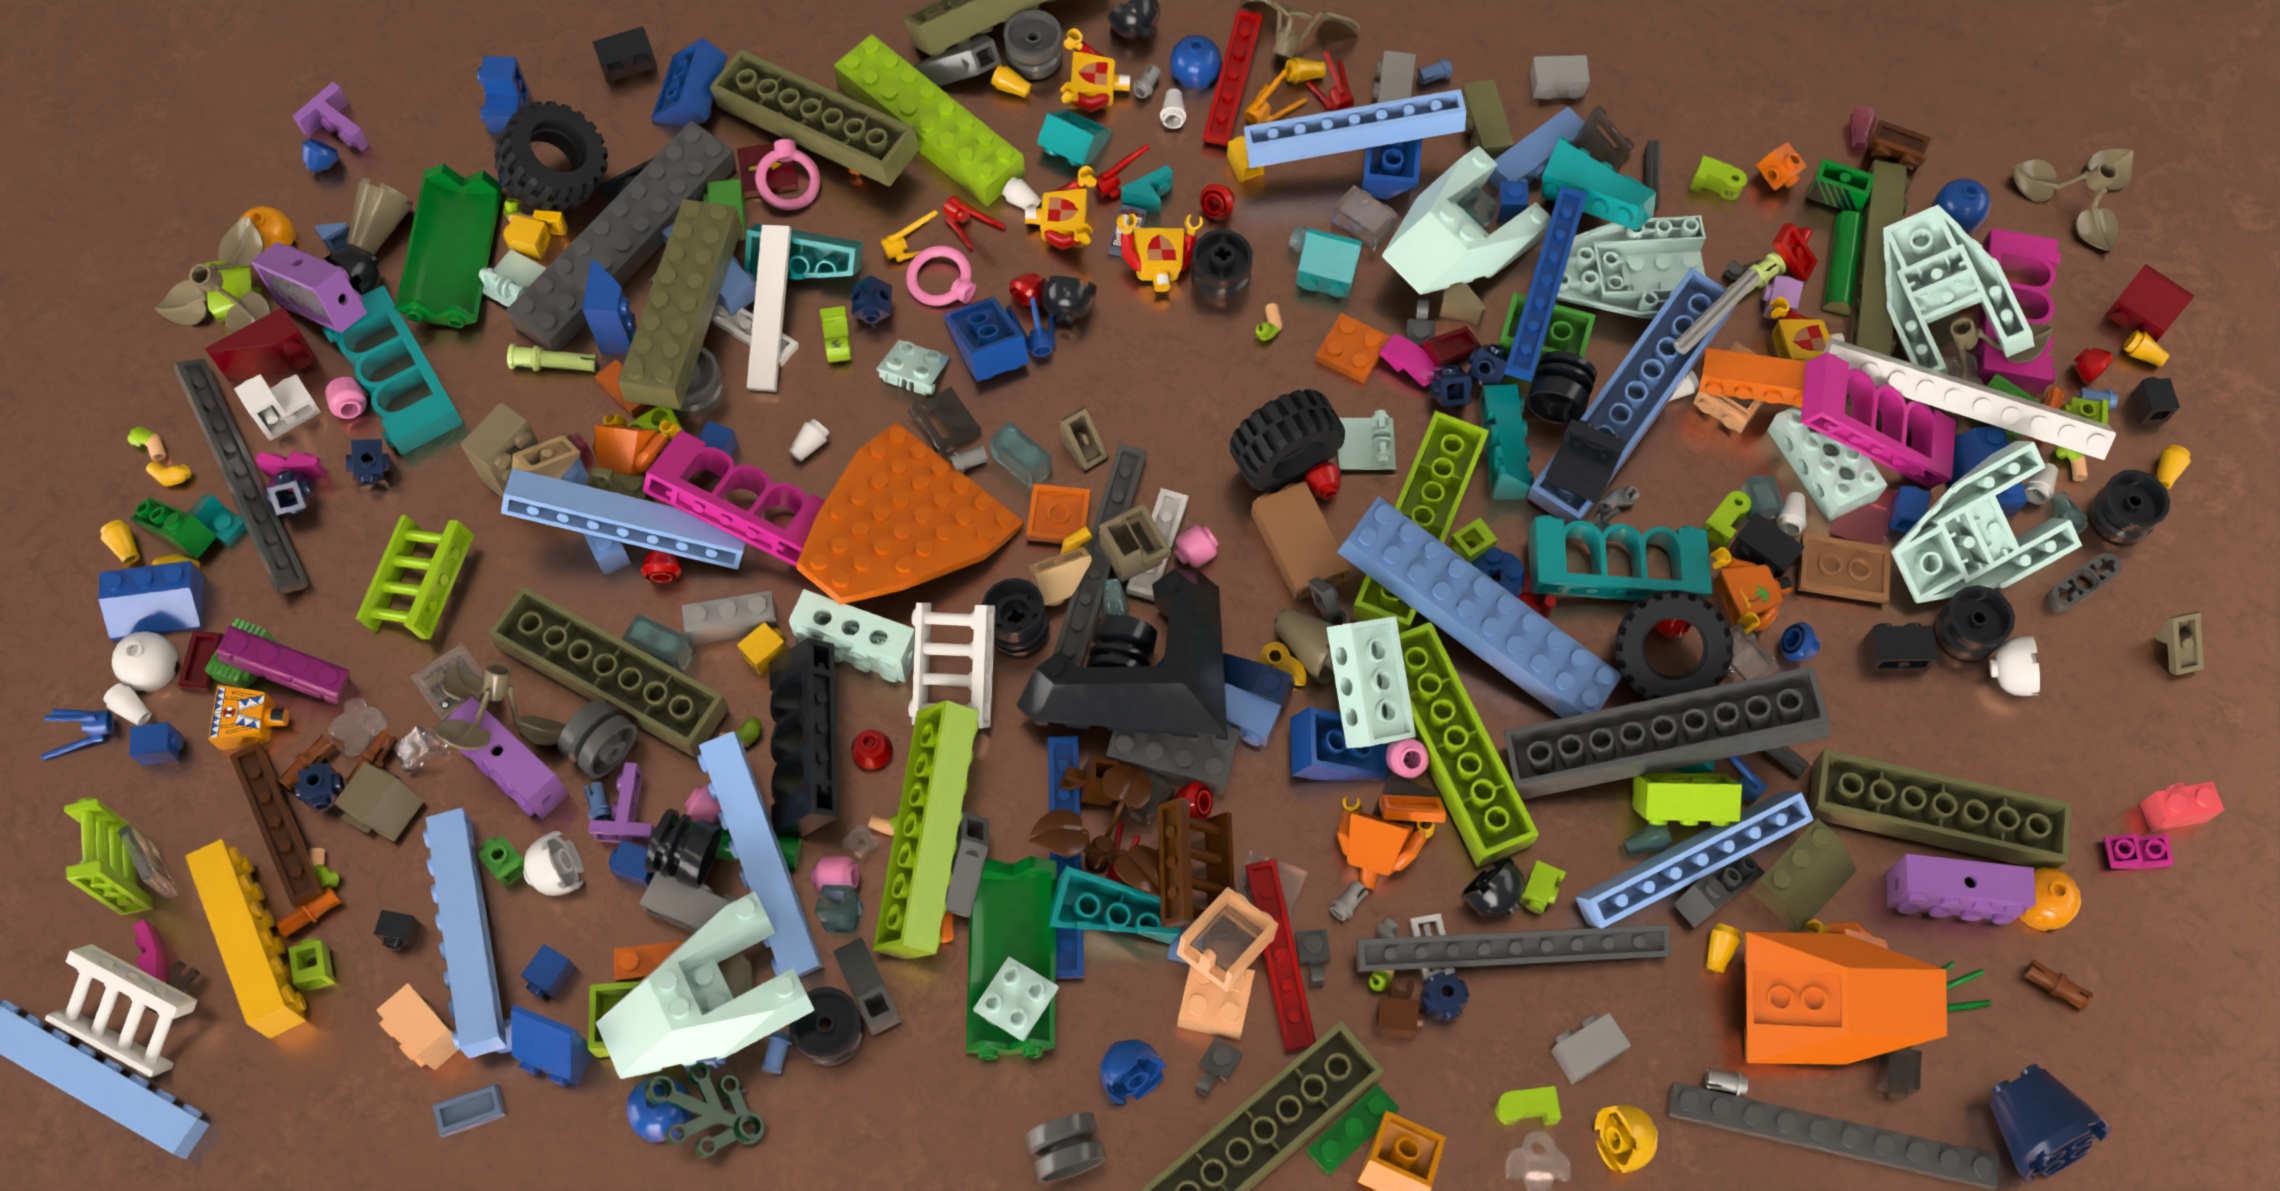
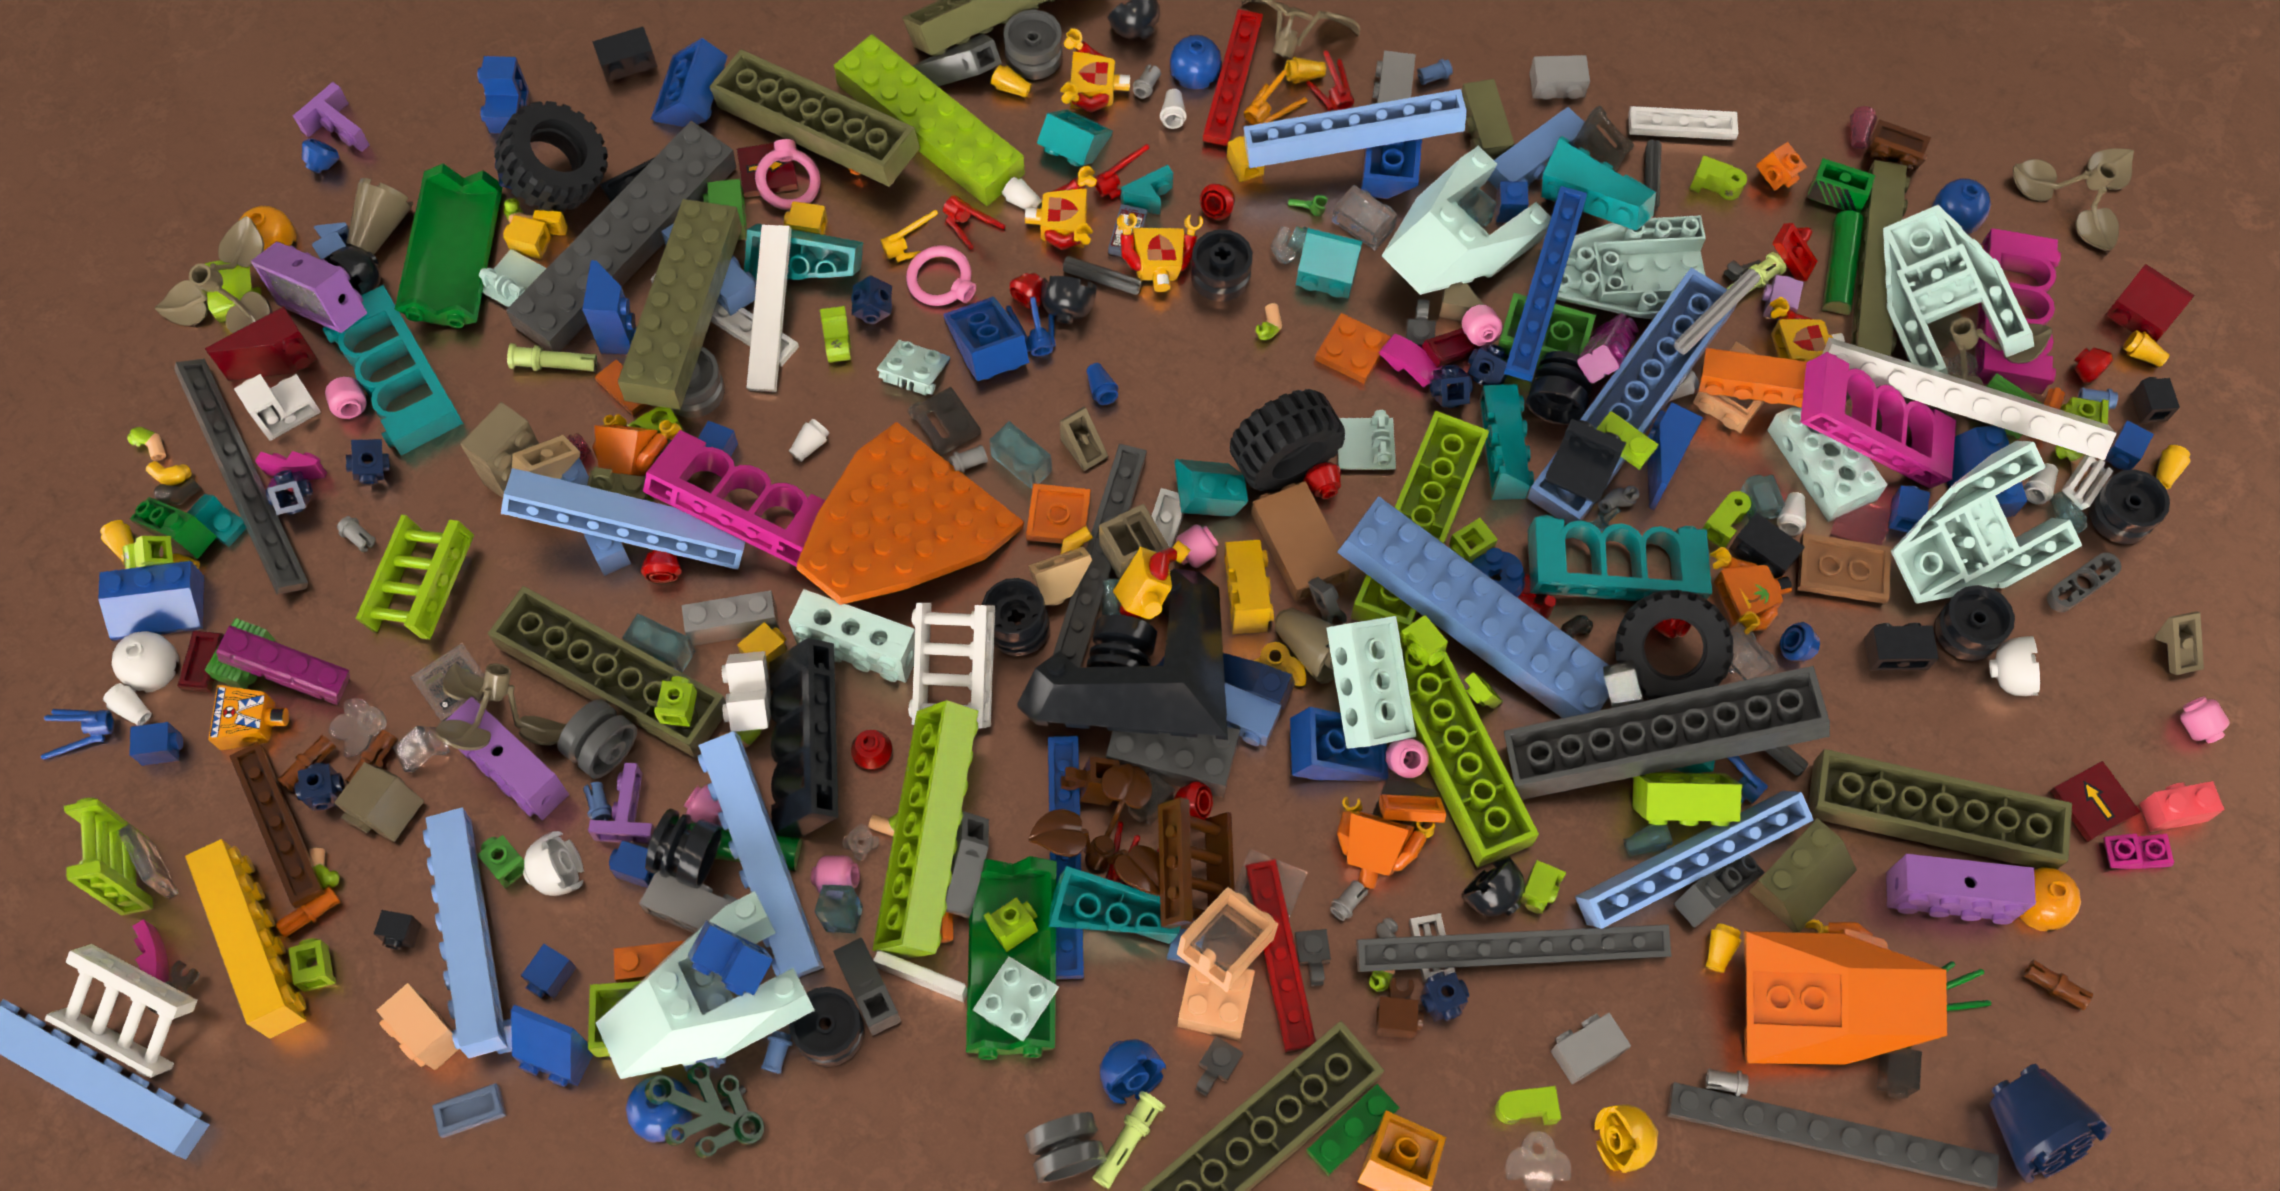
none -> lime leg [123,536,173,569]
none -> clear smoke arm [154,478,202,505]
none -> medium blue slope [312,232,346,260]
none -> light grey pin [337,516,376,552]
none -> lime brick [654,676,697,727]
none -> blue brick [688,920,773,996]
none -> white brick [722,651,771,732]
none -> yellow brick [784,201,828,235]
none -> white tile [873,950,967,1003]
none -> lime brick [983,897,1038,952]
none -> dark grey axle [1063,256,1142,295]
none -> blue cone [1086,363,1119,405]
none -> yellowish green pin [1092,1091,1166,1189]
none -> yellow torso [1113,540,1191,621]
none -> teal slope [1174,459,1248,517]
none -> yellow wedge [1224,540,1274,634]
none -> clear arm [1271,226,1296,264]
none -> bright green hand [1288,195,1328,216]
none -> lime brick [1400,615,1448,667]
none -> bright pink head [1462,305,1503,346]
none -> lime plate [1464,672,1503,709]
none -> clear smoke arm [1561,615,1593,639]
none -> magenta brick [1577,313,1638,383]
none -> lime plate [1596,411,1659,470]
none -> clear smoke brick [1603,660,1644,708]
none -> white plate [1628,106,1738,140]
none -> blue slope [1647,402,1703,510]
none -> dark red tile [2050,761,2140,842]
none -> white tile [2062,455,2113,510]
none -> blue brick [2105,420,2154,470]
none -> bright pink head [2180,696,2230,743]

